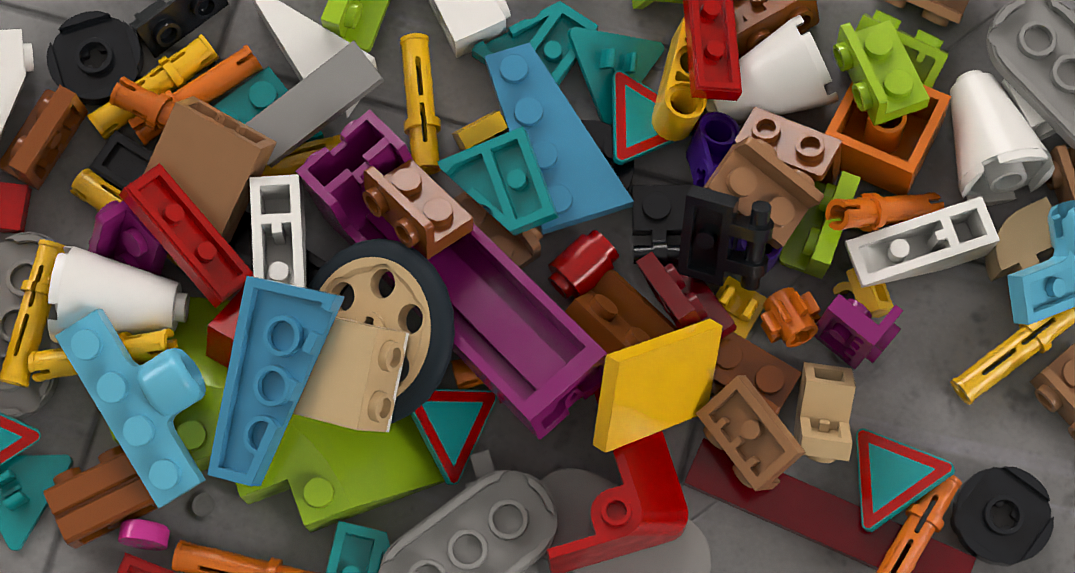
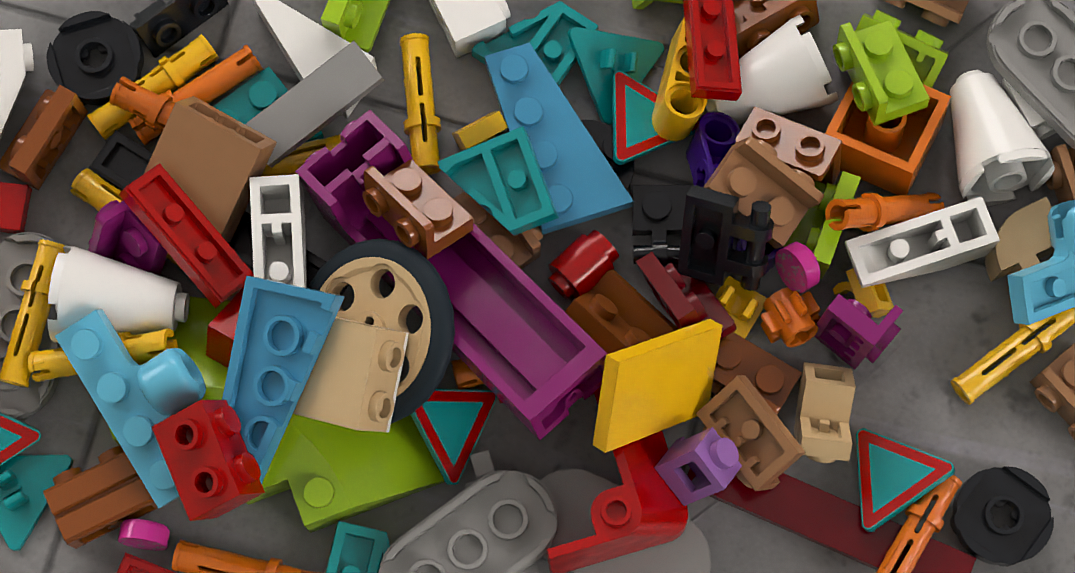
none -> red brick [152,400,265,521]
none -> medium lavender brick [654,427,742,506]
none -> dark pink tile [775,242,820,293]

